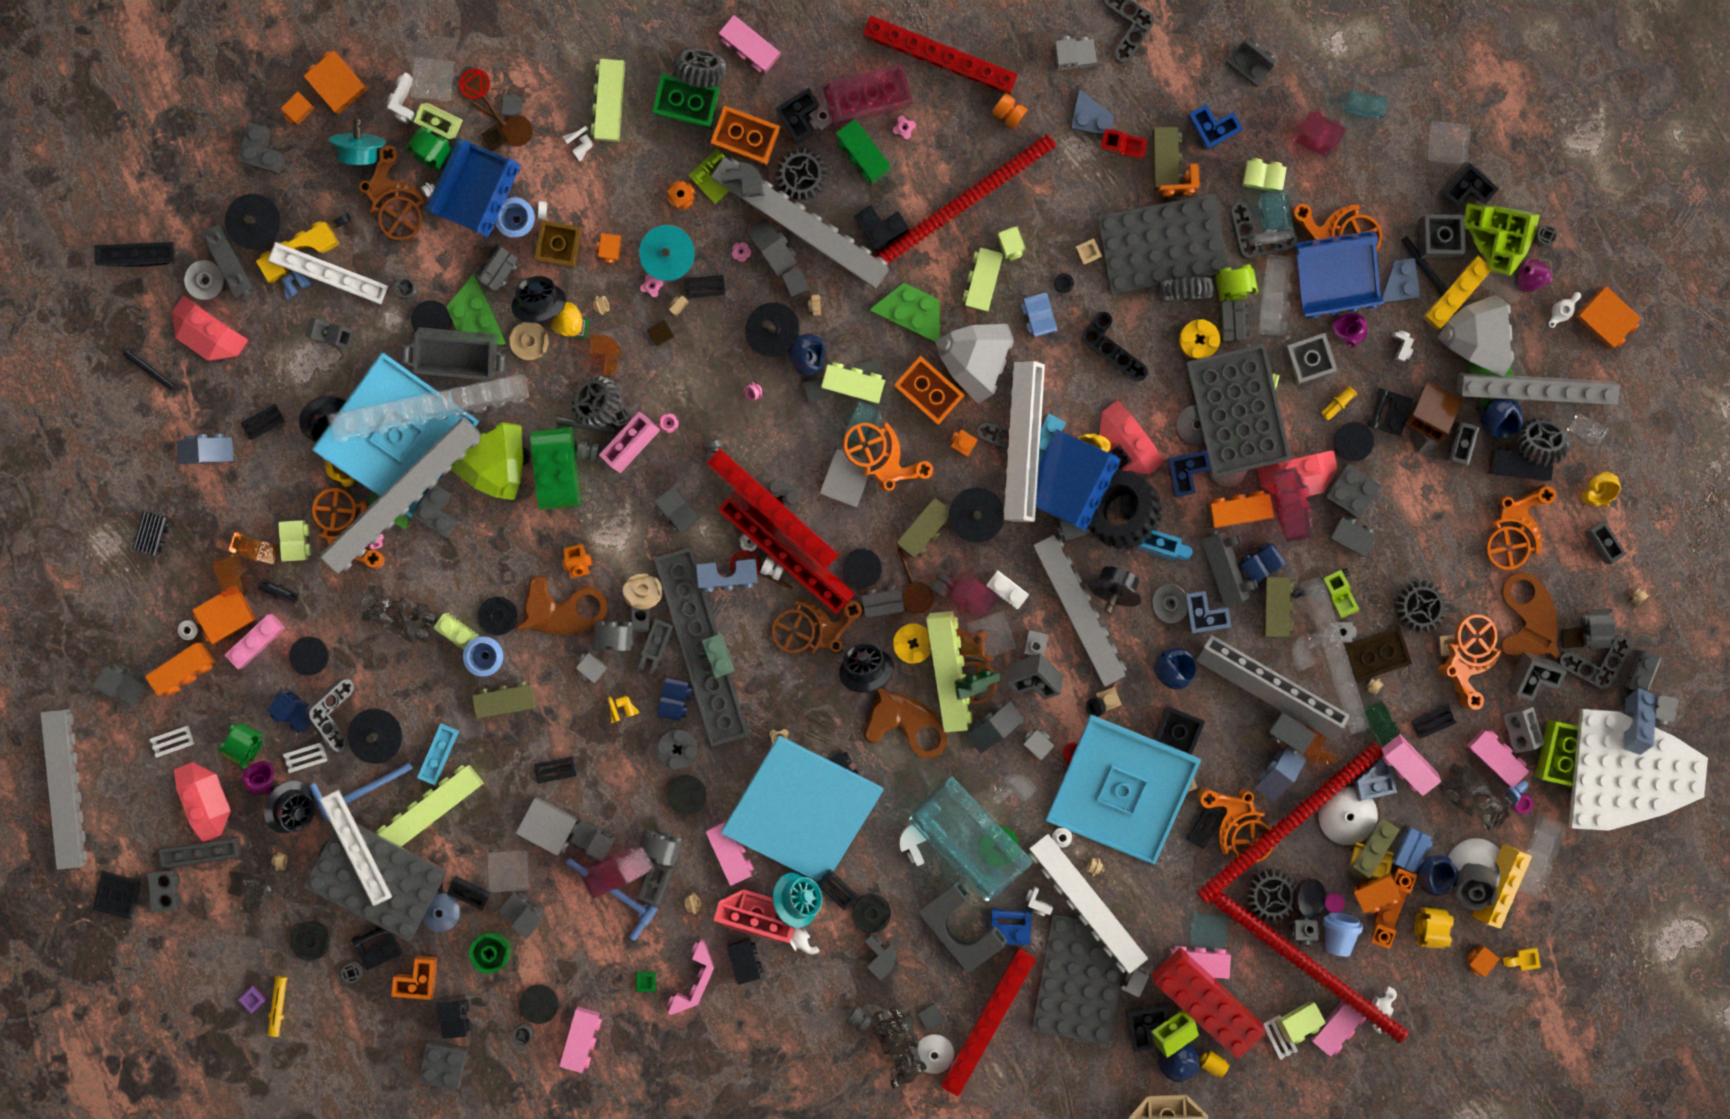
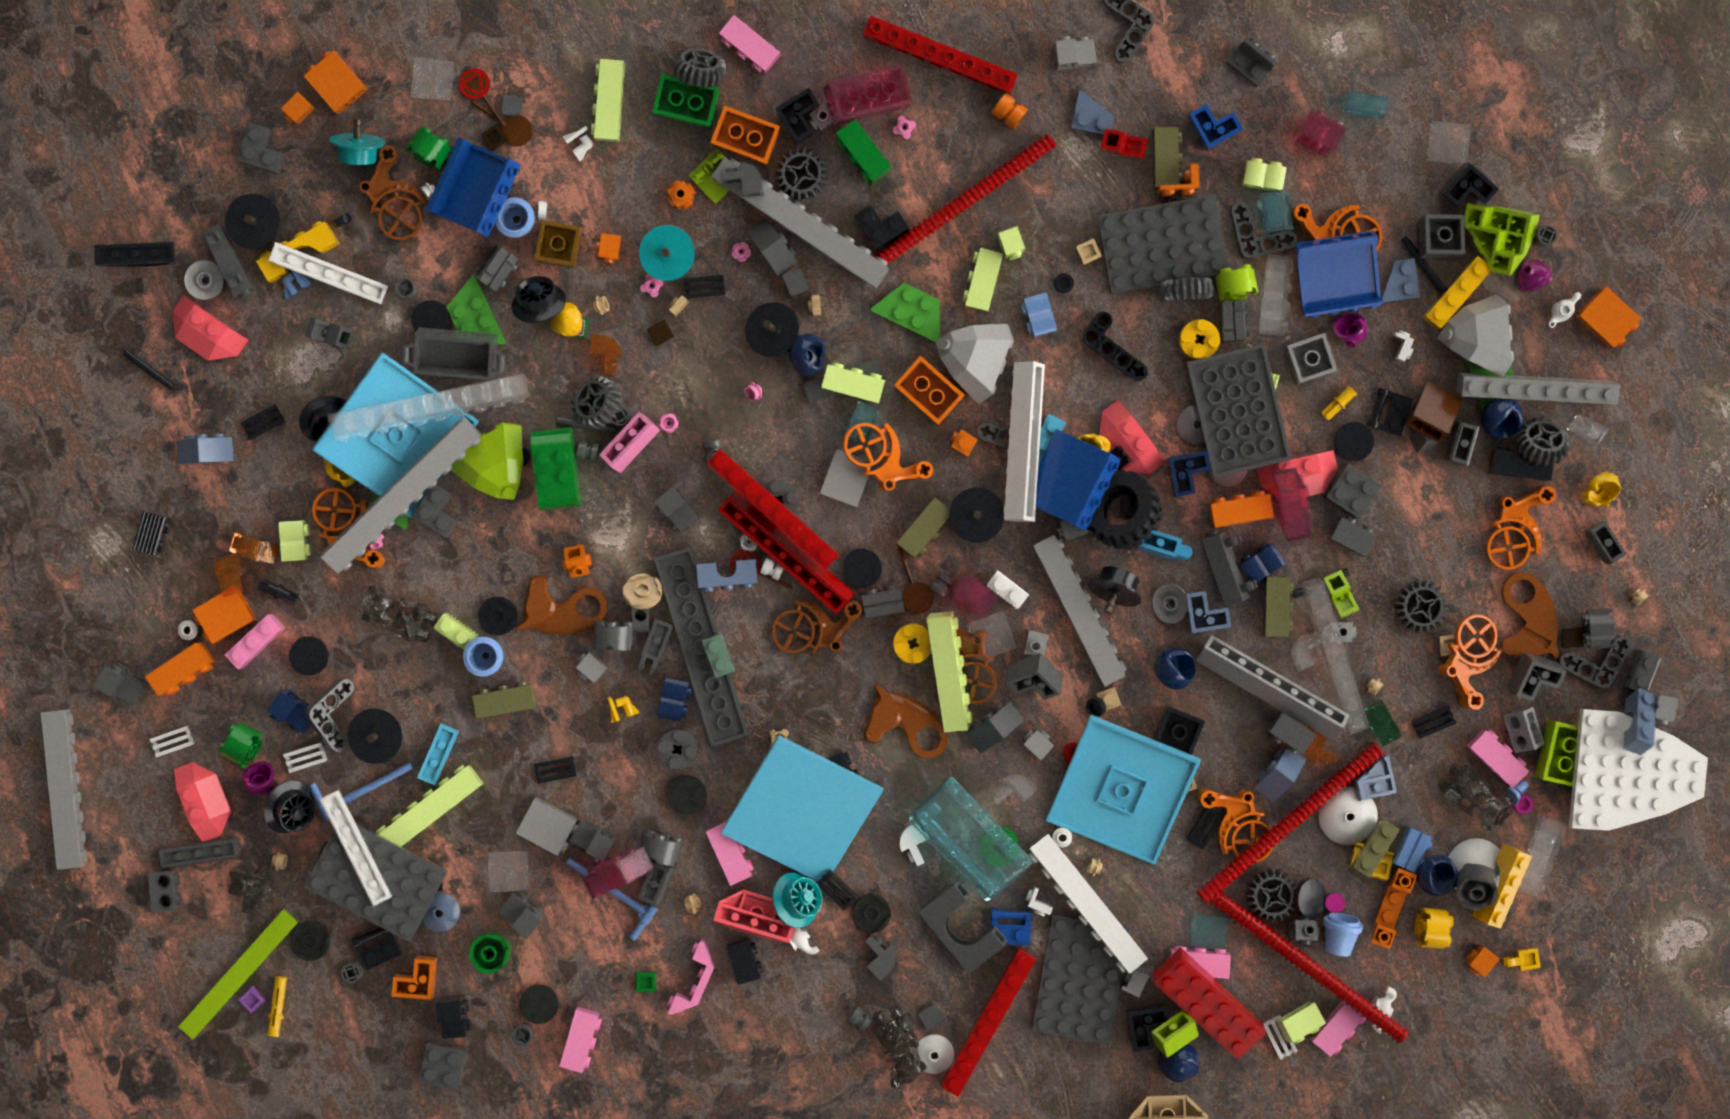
black tile [92,871,142,919] -> none
white bracket [387,73,416,125] -> none
yellowish green brick [414,103,463,139] -> none
black plate [447,875,491,911] -> none
tan tile [509,322,549,361] -> none
black piece [839,643,894,693] -> none
dark green bracket [955,669,1000,700] -> none
yellow brick [1199,1050,1230,1078] -> none
clear plate [1248,229,1294,246] -> none
dark brown tile [1343,626,1412,683] -> none
orange brick [1353,873,1401,914] -> none
bright pink brick [1382,734,1441,796] -> none
none -> lime tile [178,909,298,1040]

